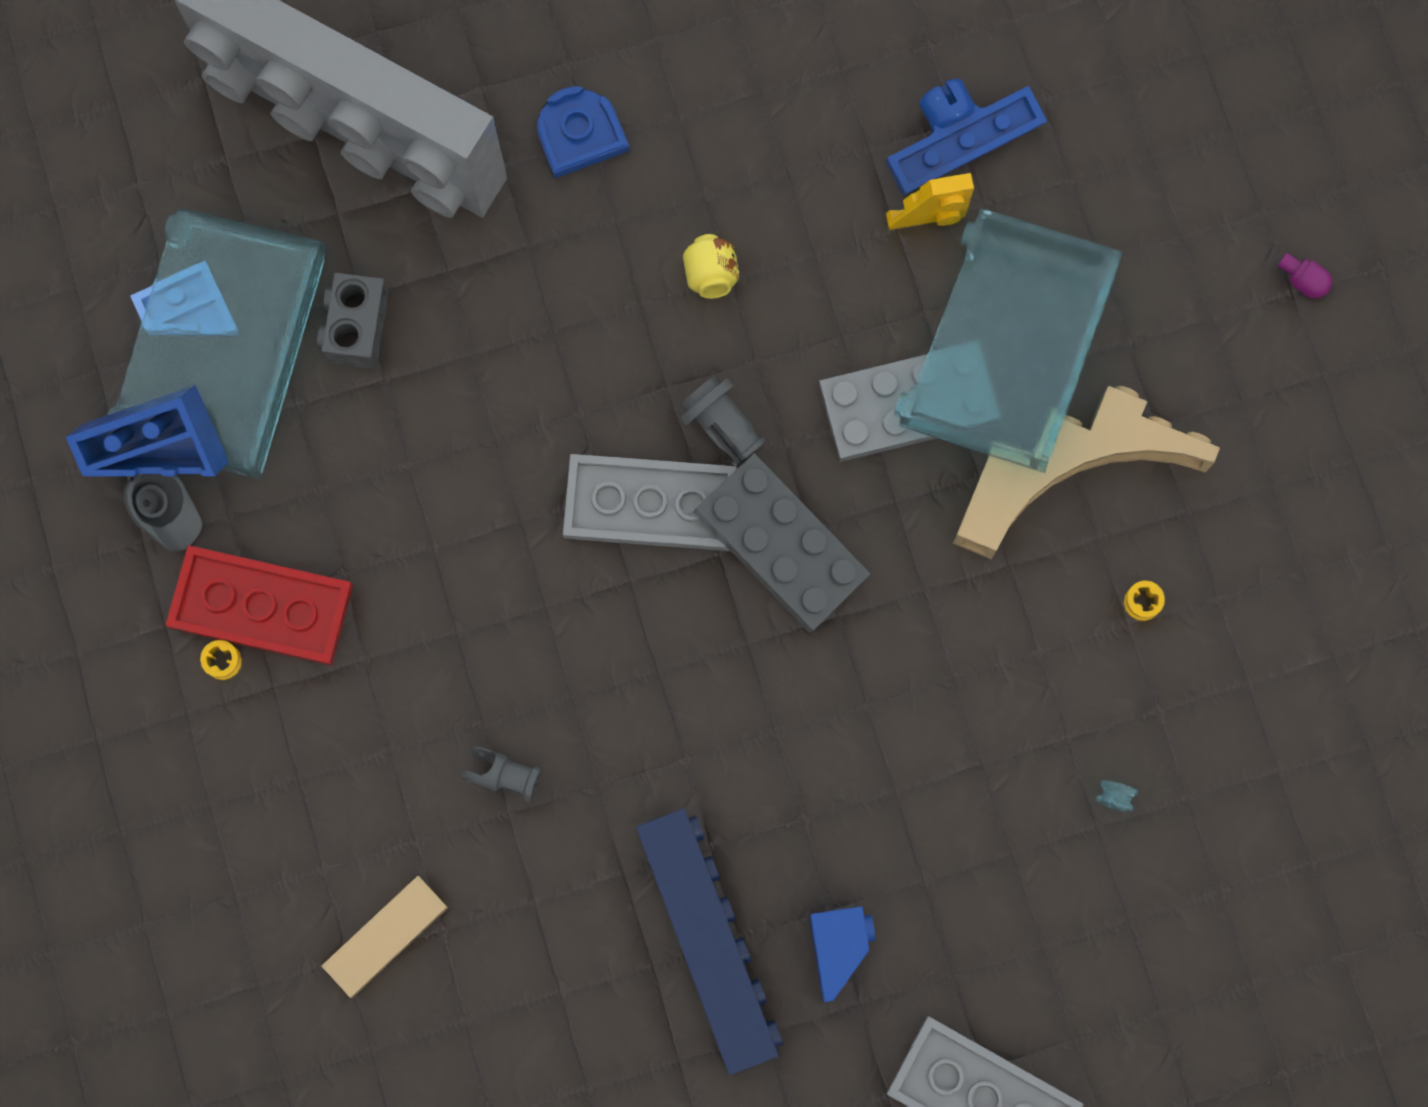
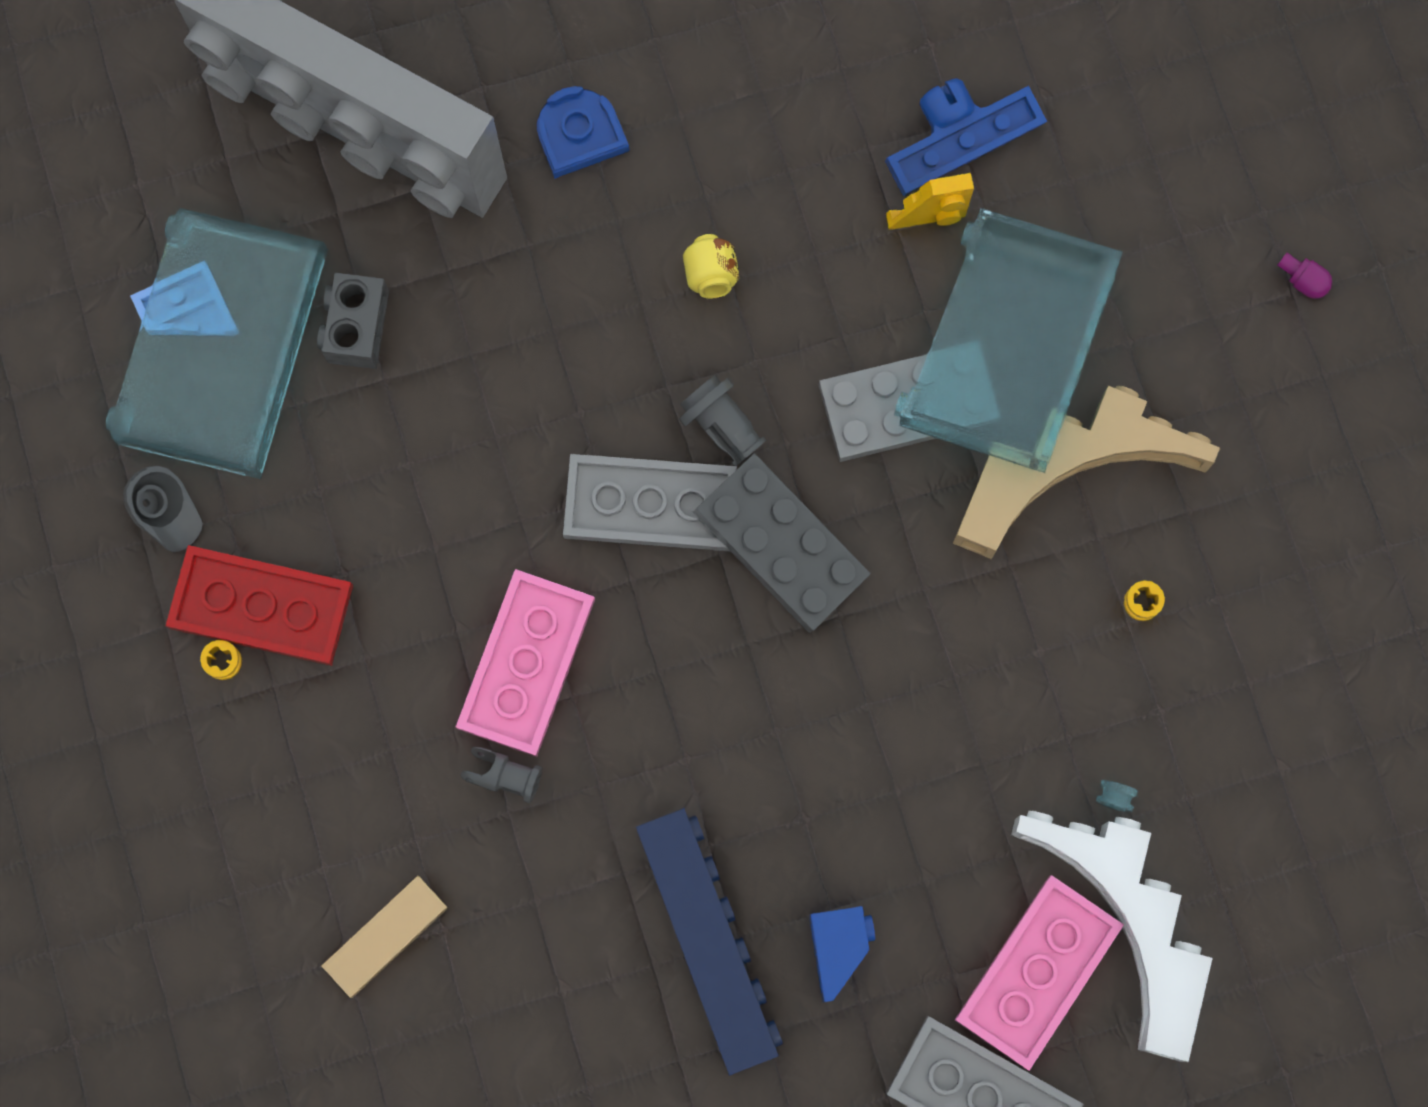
blue wedge [65,385,229,476] -> none
none -> bright pink plate [456,569,595,757]
none -> bright pink plate [954,875,1124,1071]
none -> white arch [1011,811,1212,1062]

